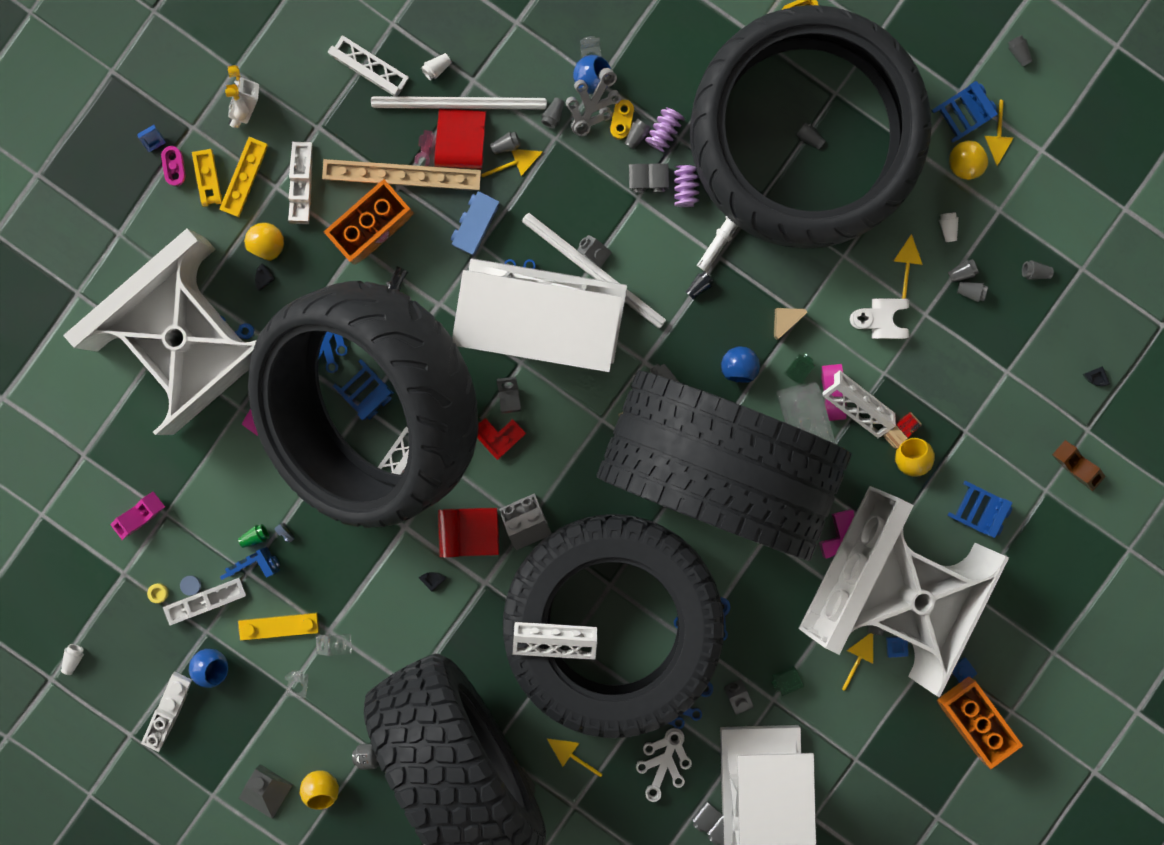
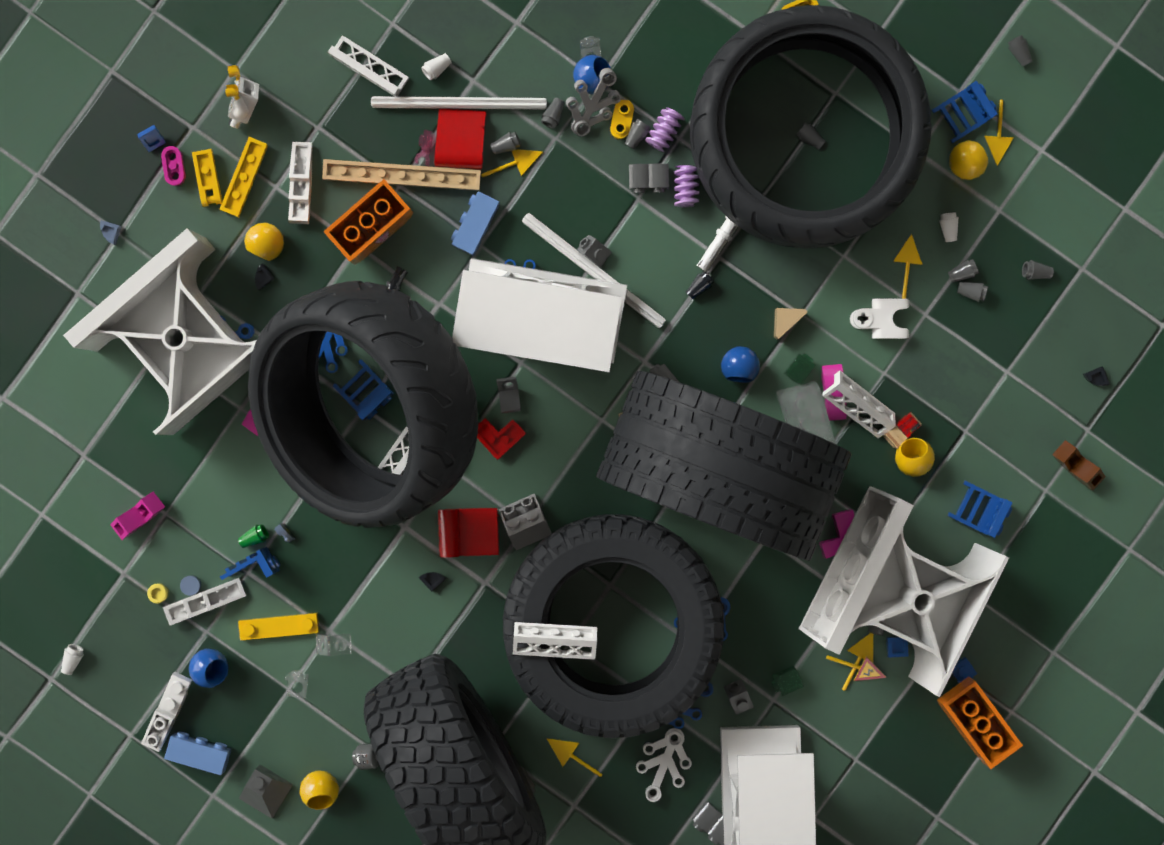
none -> sand blue tile [100,220,121,245]
none -> medium blue brick [164,731,231,775]
none -> piece [826,655,887,681]

